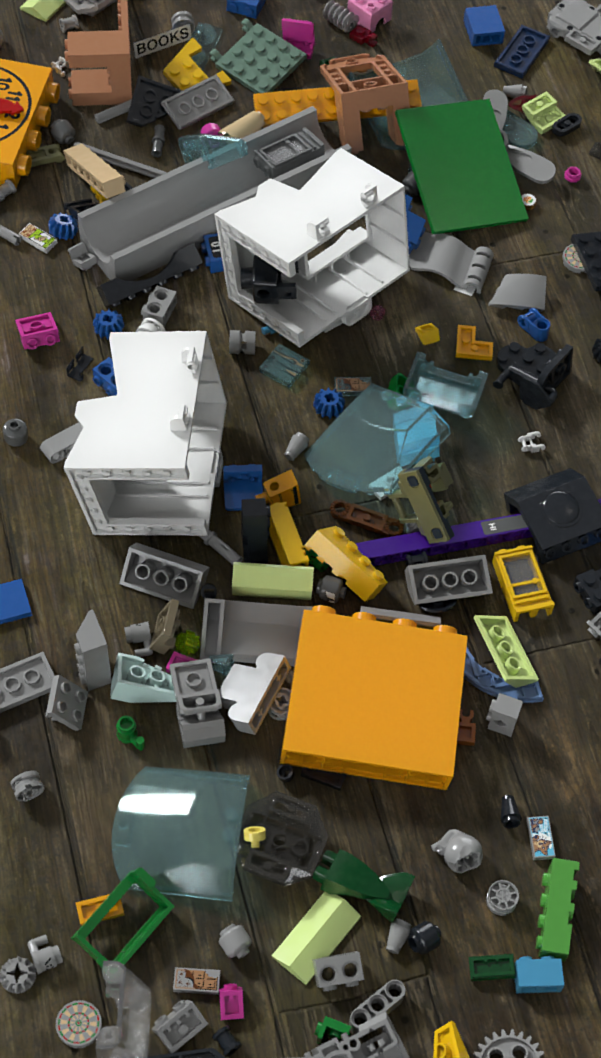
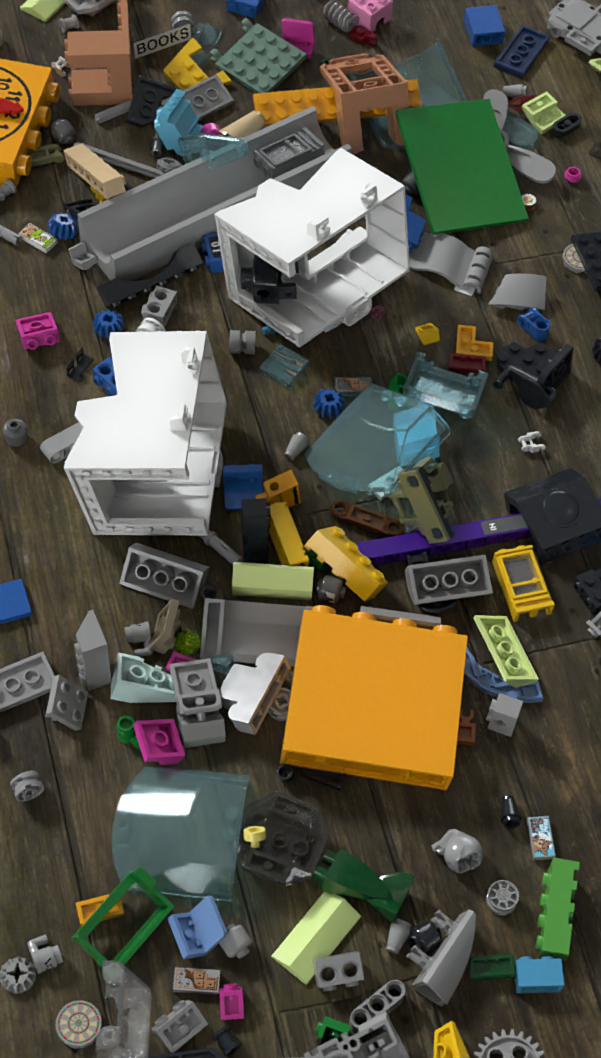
none -> dark pink plate [133,719,185,765]
none -> medium azure slope [154,89,203,157]
none -> light grey gear [156,158,183,173]
none -> medium blue bracket [168,896,227,959]
none -> light grey piece [407,910,476,1006]
none -> dark red plate [448,353,486,375]

